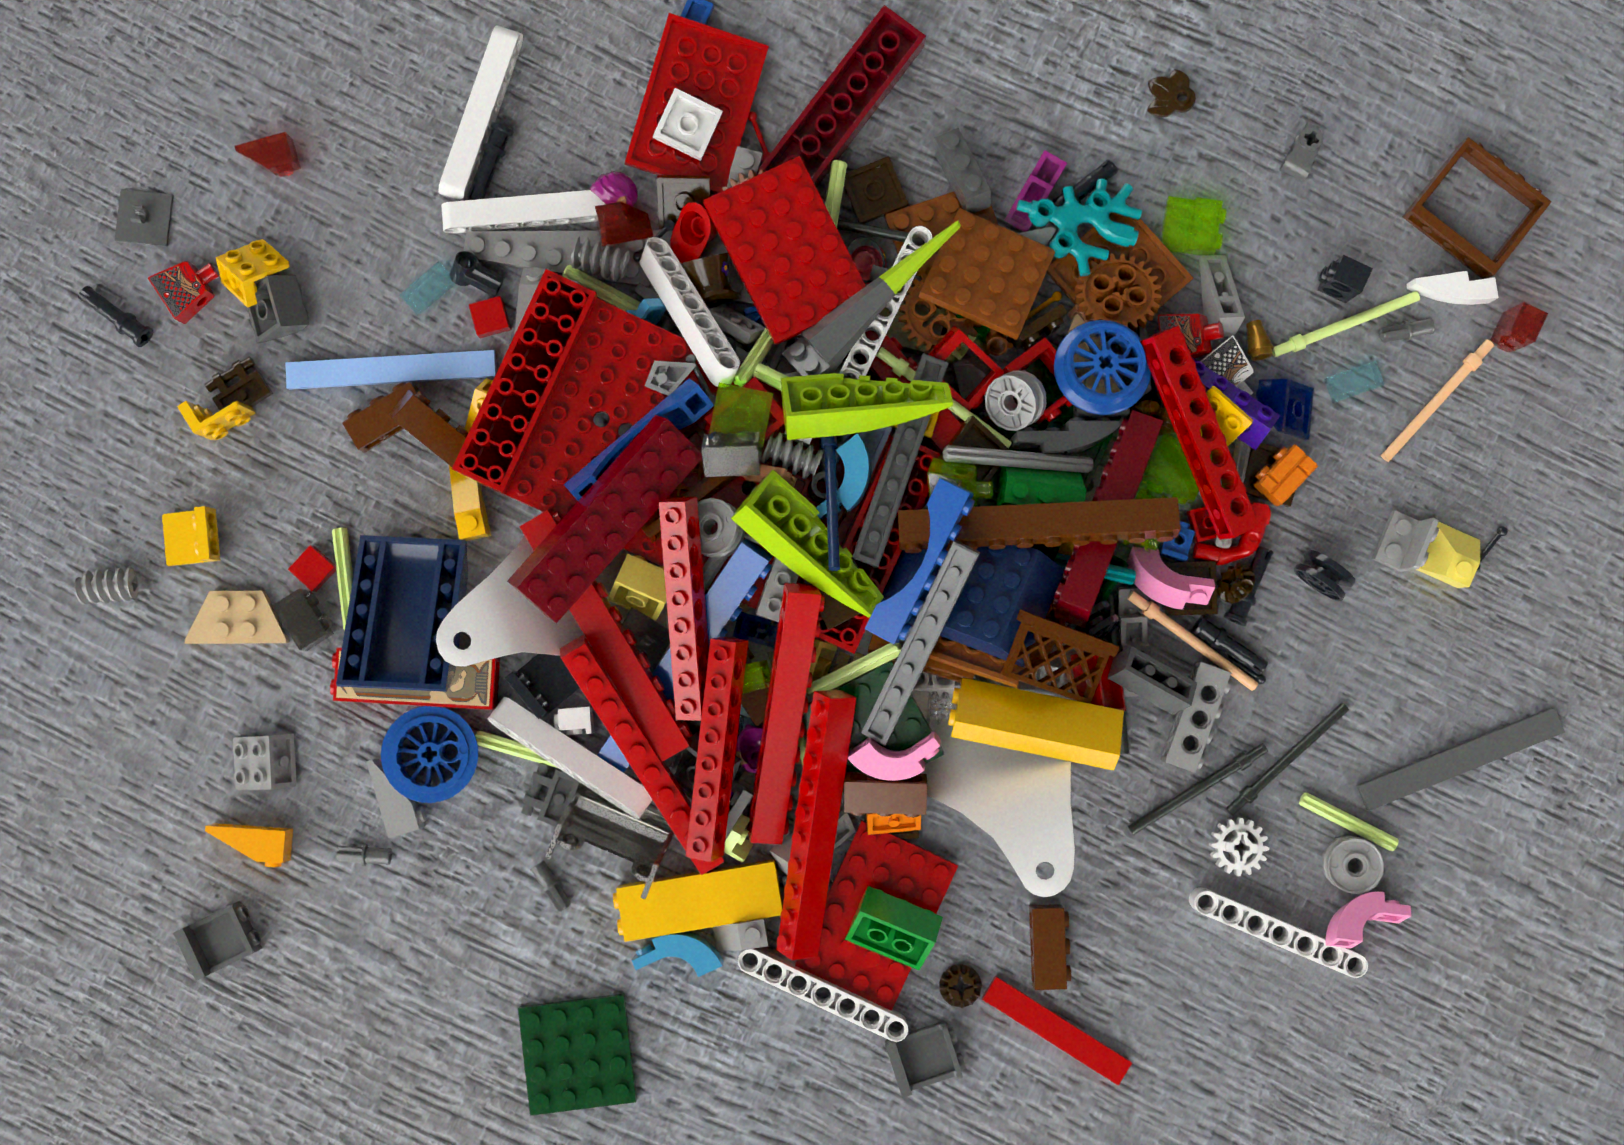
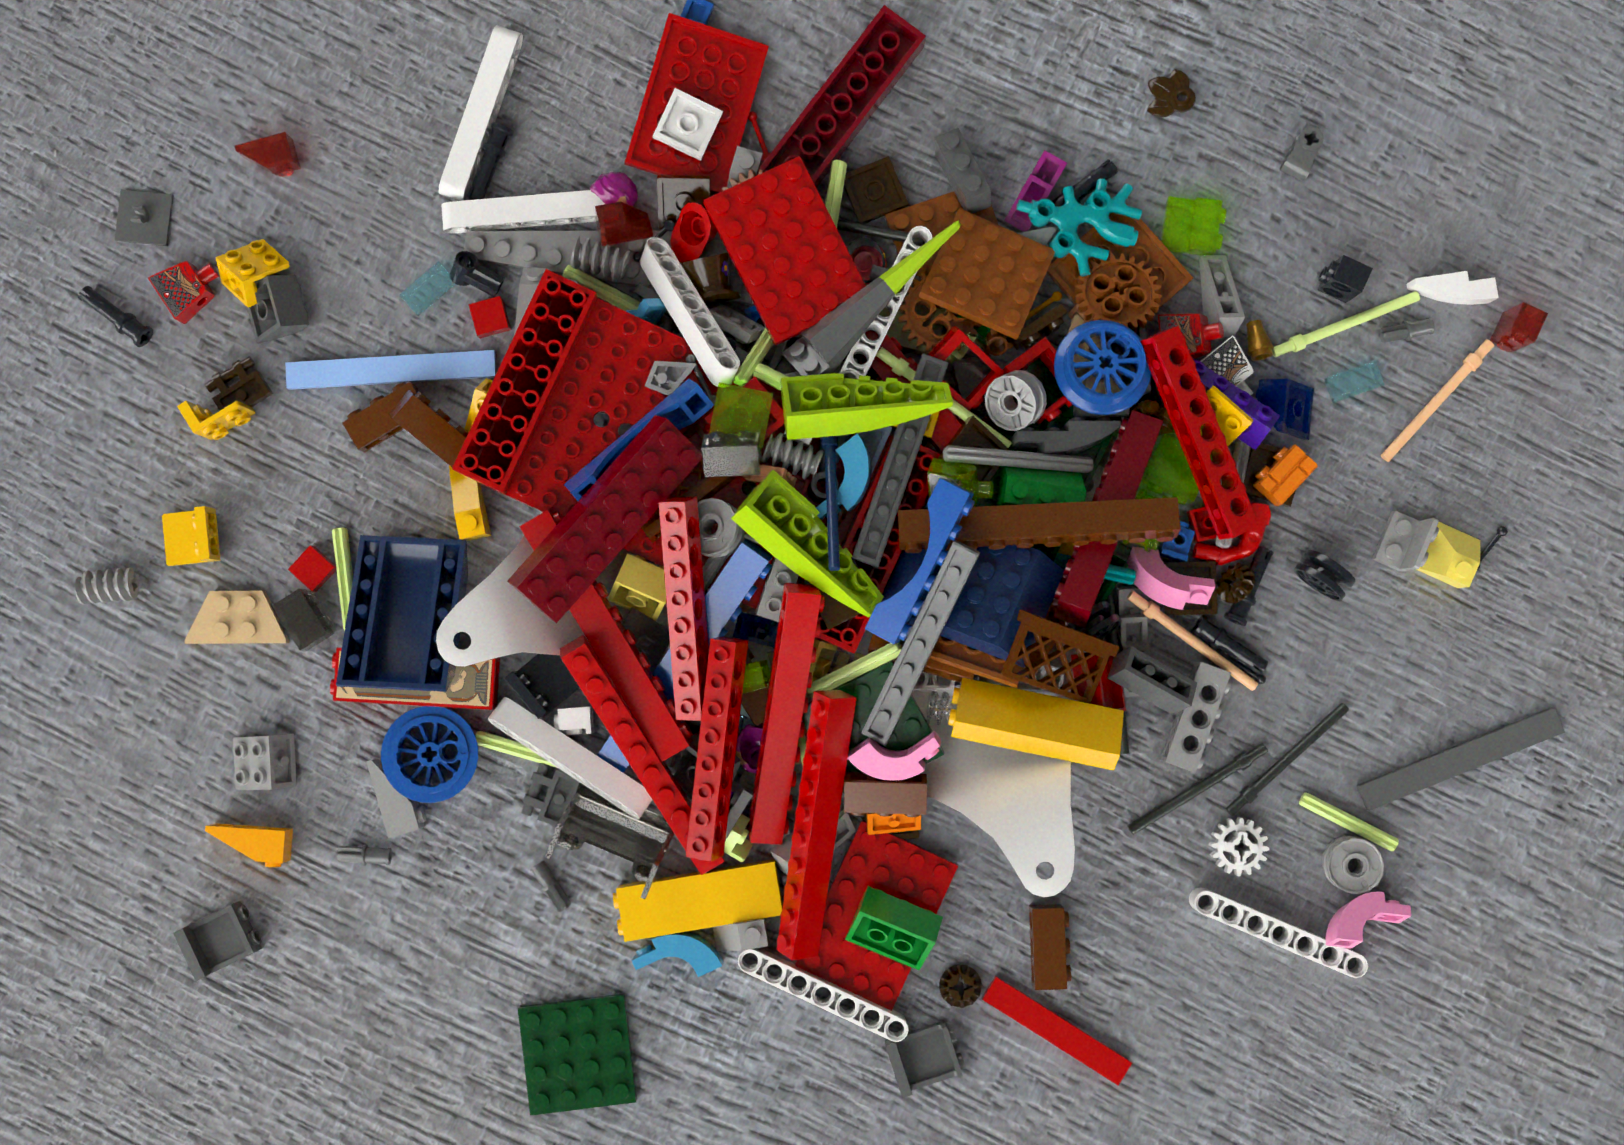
reddish brown window [1402,137,1552,279] -> none

